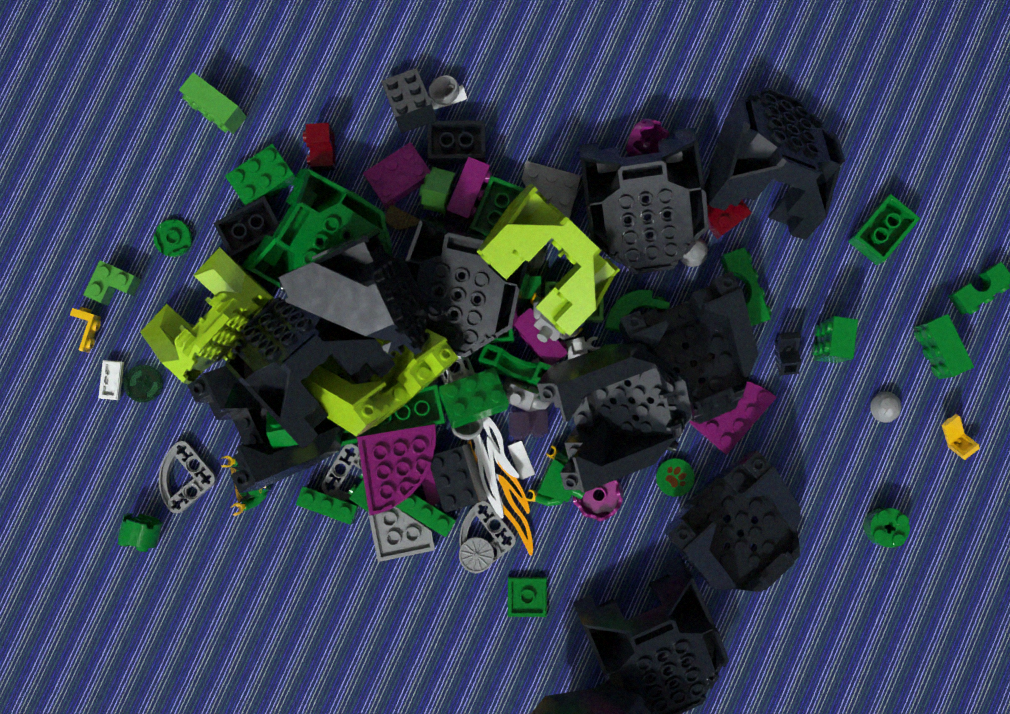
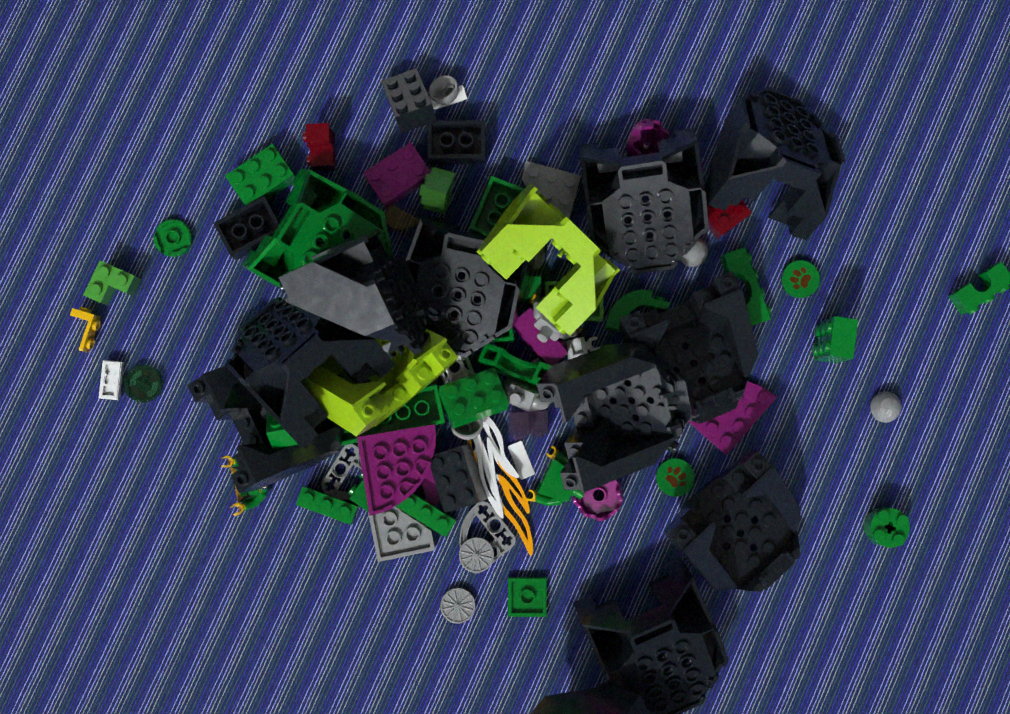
green brick [117,513,163,552] -> none
lime piece [140,247,275,384] -> none
light grey beam [159,441,217,513] -> none
bright green brick [179,72,247,134] -> none
magenta brick [446,157,492,226] -> none
black brick [775,332,802,376] -> none
green brick [848,194,921,265] -> none
green brick [914,314,974,379] -> none
yellow bracket [942,414,980,460] -> none
none -> light grey wheel [440,588,475,624]
none -> green tile [781,260,820,299]

